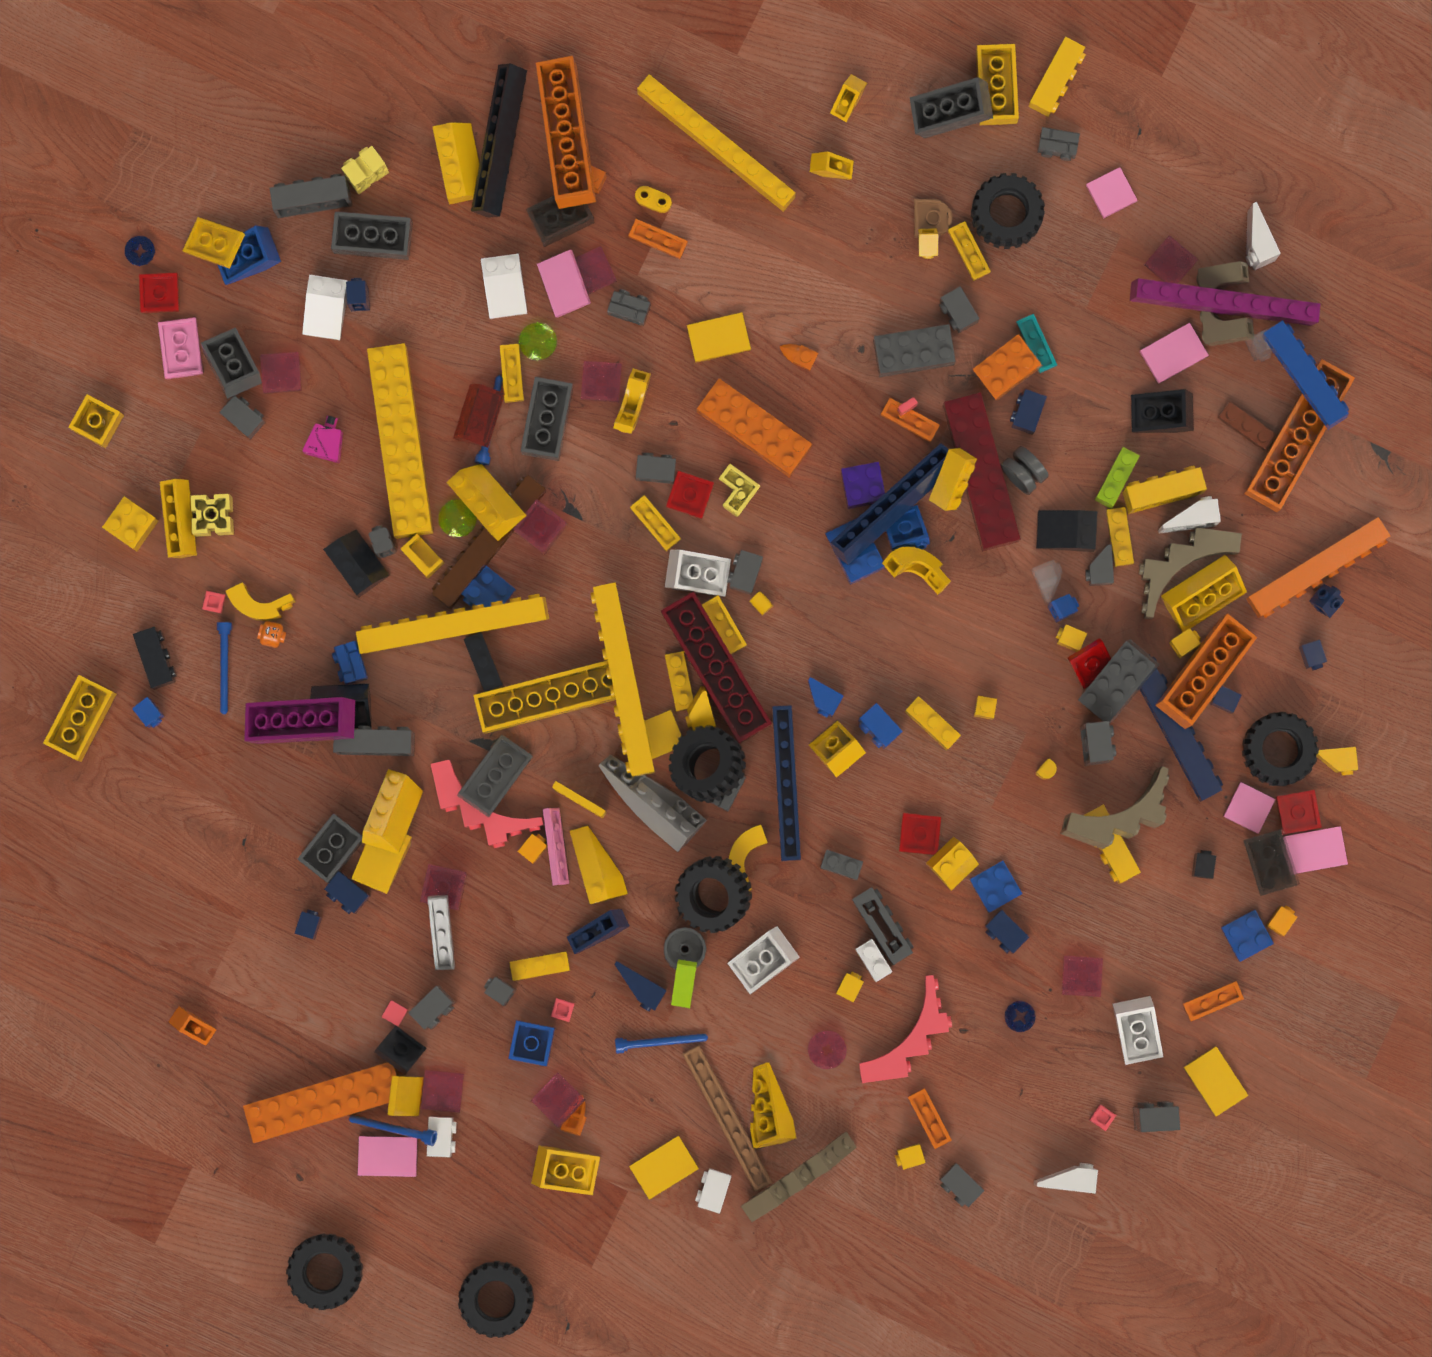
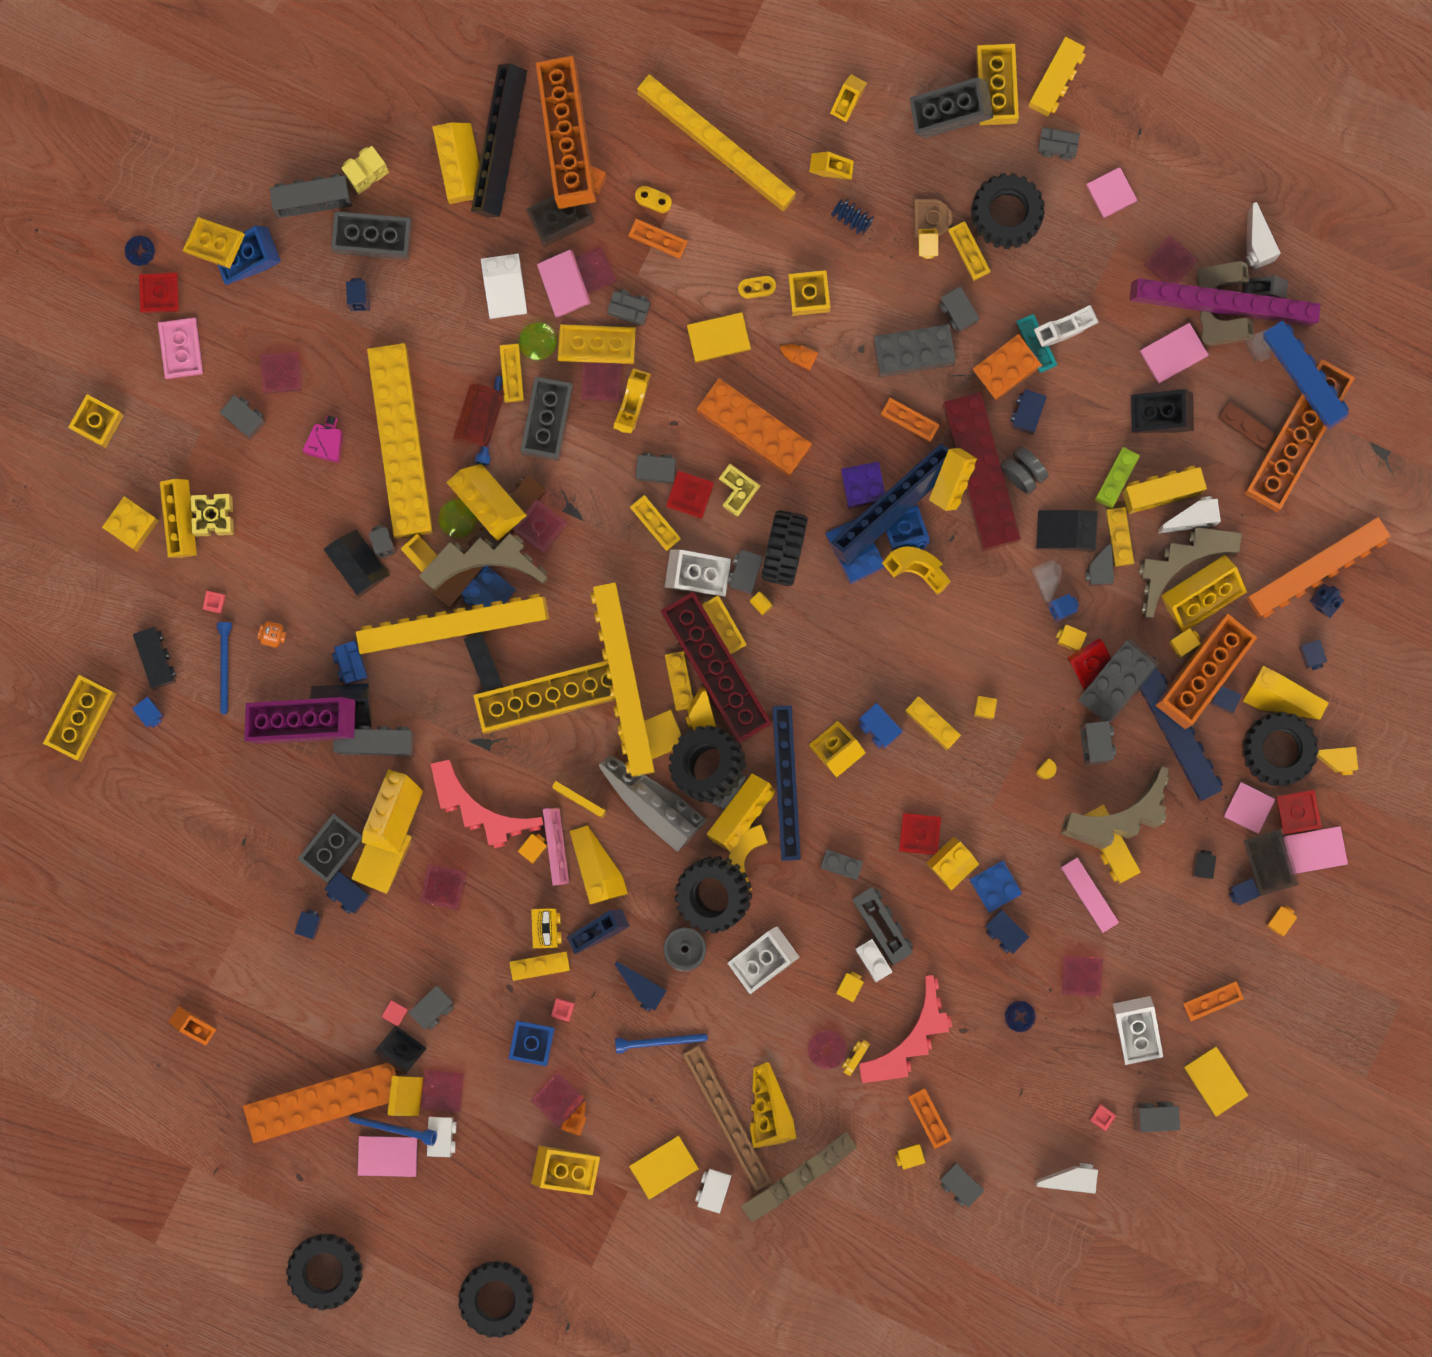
dark grey brick [201,327,262,399] -> none
yellow arch [226,582,296,621] -> none
white slope [302,275,347,340] -> none
light grey tile [428,895,455,970] -> none
dark grey plate [457,734,533,817] -> none
dark grey brick [484,977,517,1006] -> none
lime tile [671,959,697,1008] -> none
blue slope [808,677,844,718] -> none
coral tile [897,397,918,416] -> none
blue plate [1221,910,1274,962] -> none
none -> dark tan arch [419,533,548,591]
none -> yellow slope [531,909,562,949]
none -> yellow tile [558,324,636,364]
none -> yellow brick [707,773,775,852]
none -> yellow plate [738,276,776,299]
none -> black tyre [761,510,808,586]
none -> yellow brick [788,270,831,316]
none -> dark blue piece [831,199,874,236]
none -> yellow plate [842,1040,870,1076]
none -> white arch [1034,305,1099,347]
none -> bright pink tile [1061,857,1119,933]
none -> dark blue brick [1228,878,1261,906]
none -> dark grey slope [1243,276,1288,299]
none -> yellow wedge [1243,666,1329,720]

